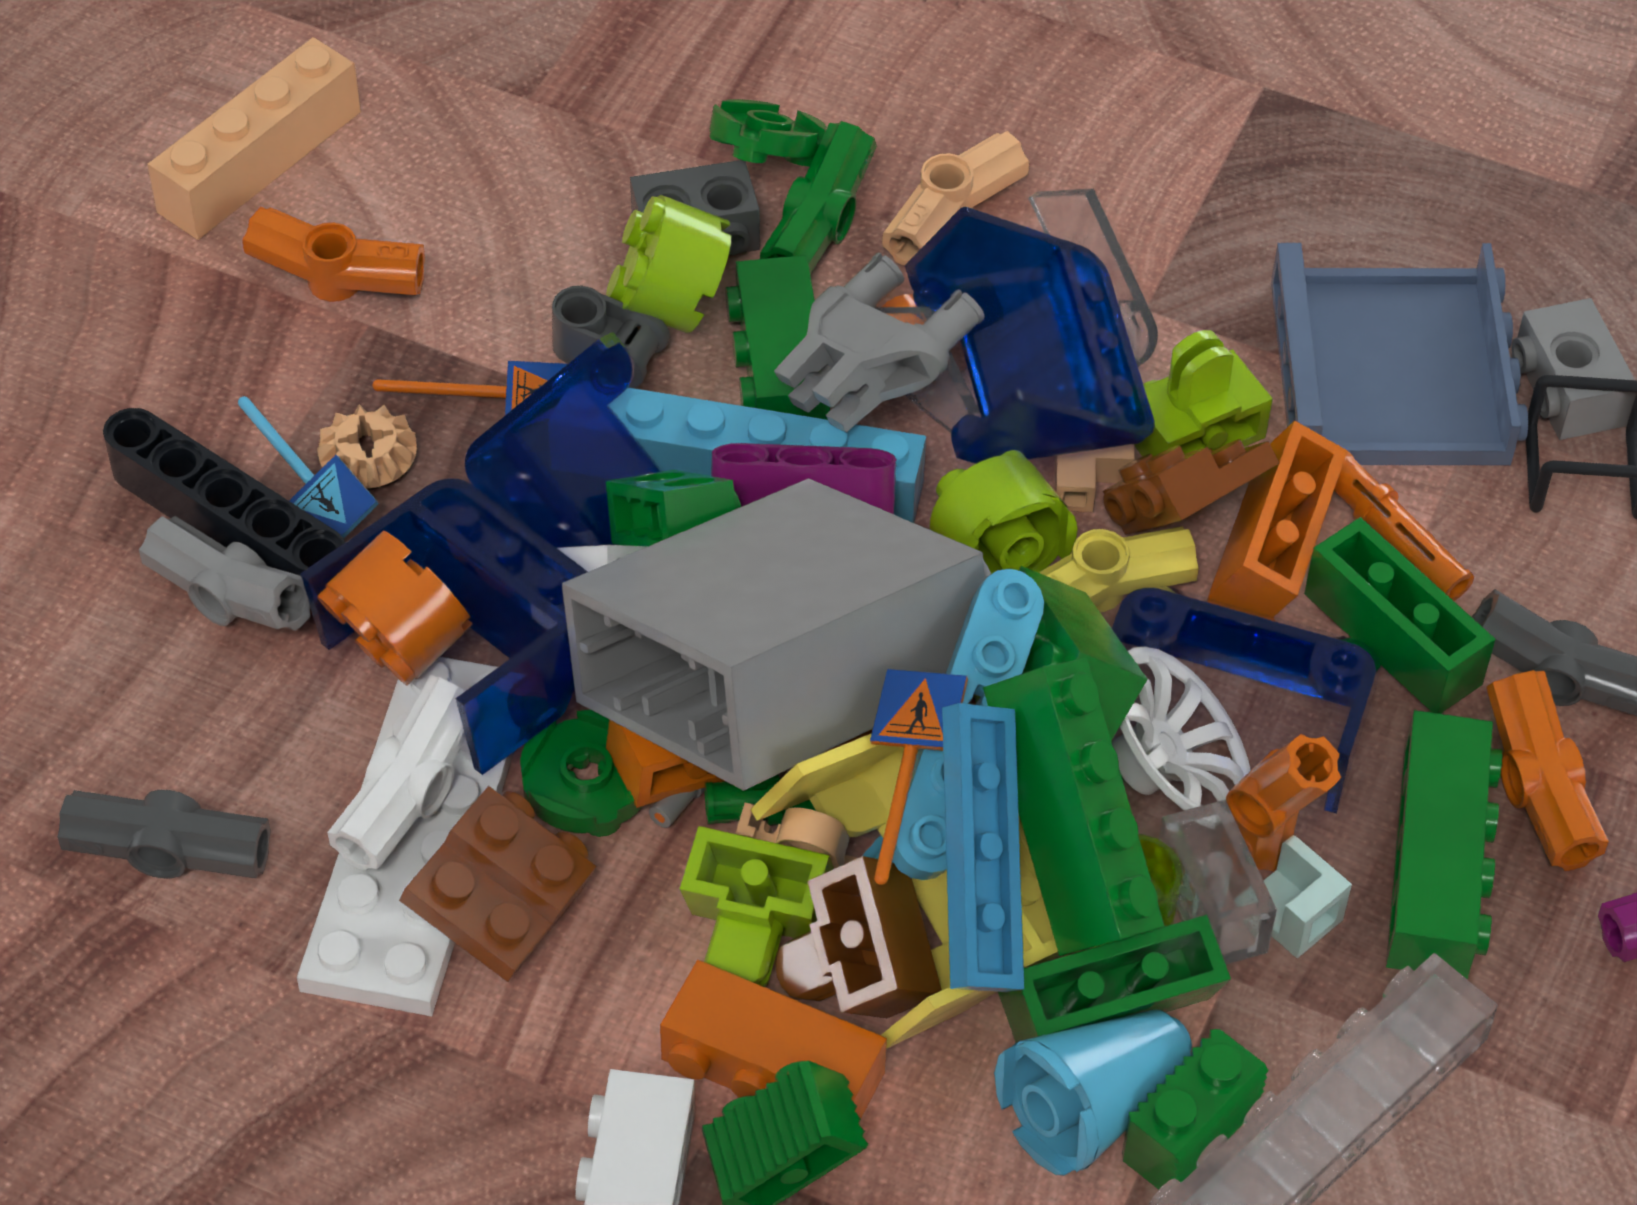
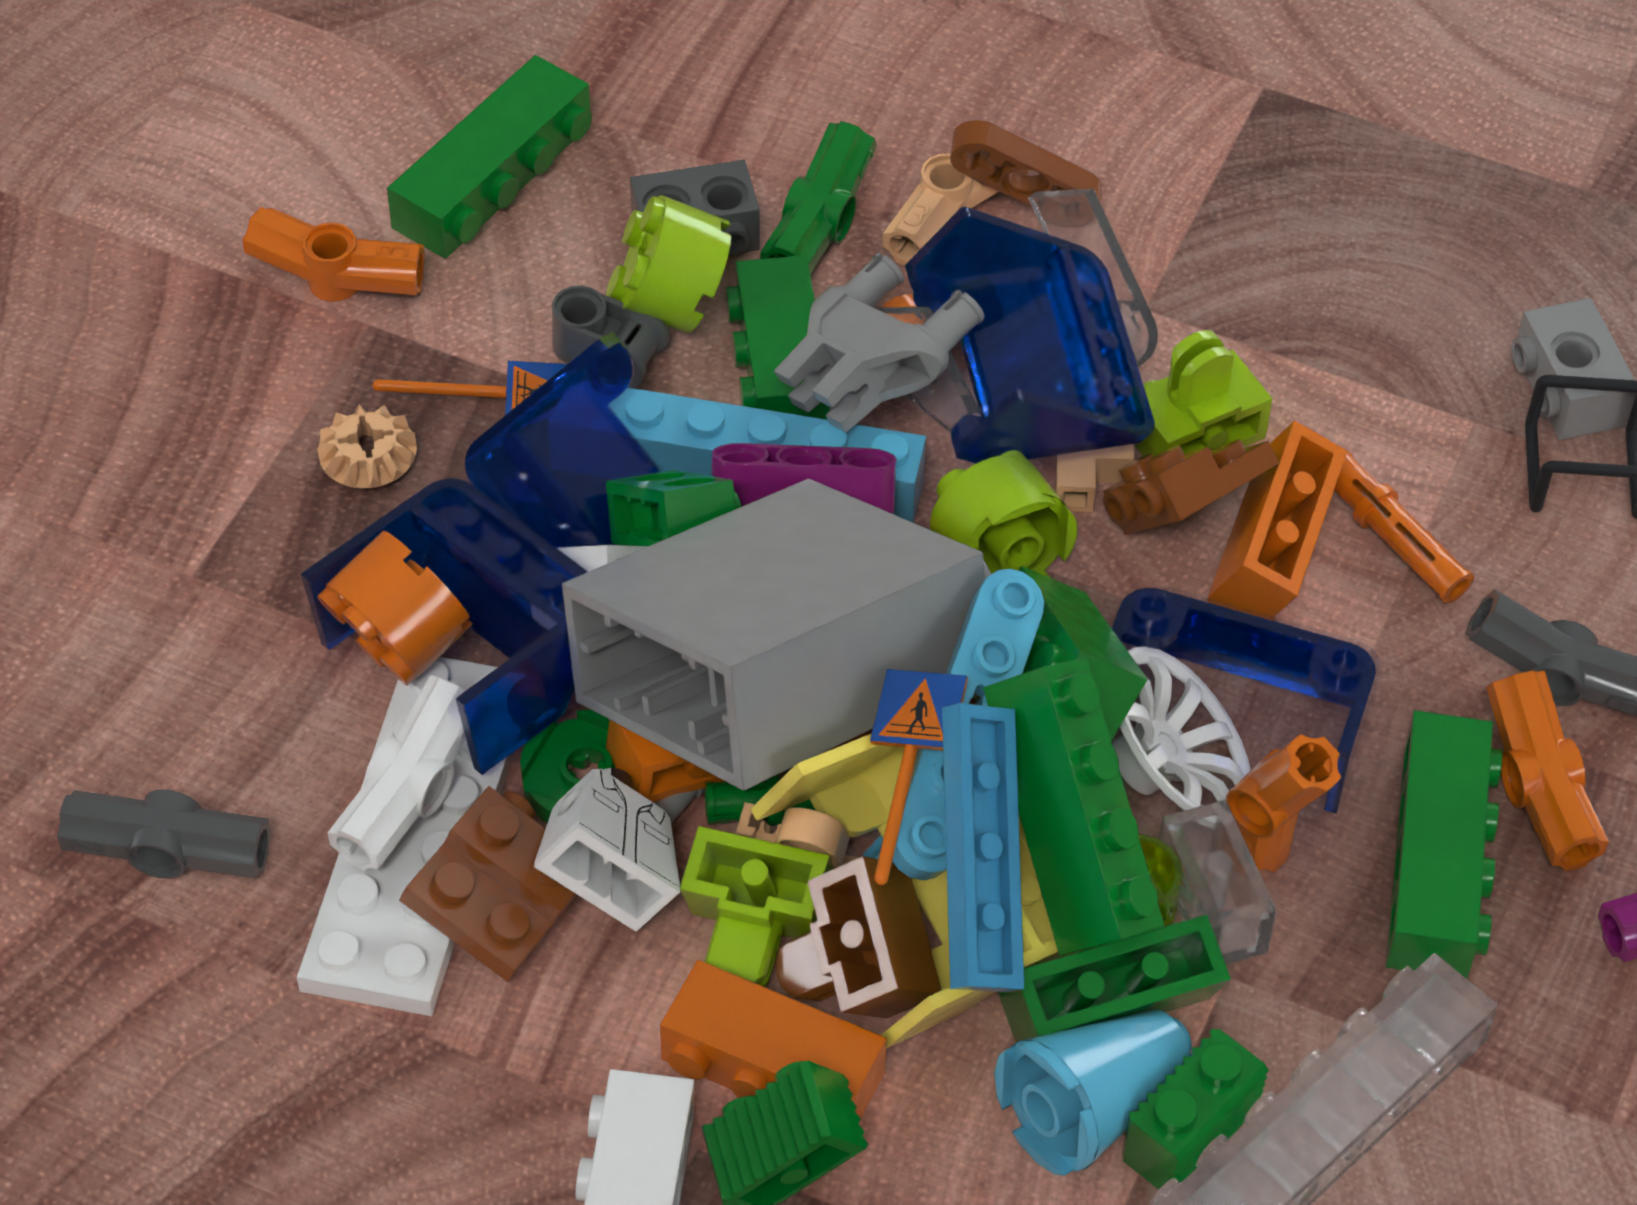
black beam [103,408,349,611] -> none
light grey piece [139,516,314,631] -> none
light nougat brick [147,37,361,240] -> none
piece [238,396,379,538] -> none
green plate [709,99,827,167] -> none
light yellow piece [1039,526,1199,612] -> none
light aqua panel [1241,835,1352,958] -> none
sand blue panel [1271,243,1528,466] -> none
green brick [1304,517,1496,714] -> none
none -> green brick [387,55,592,259]
none -> white torso [534,768,680,932]
none -> dark orange beam [950,120,1102,224]

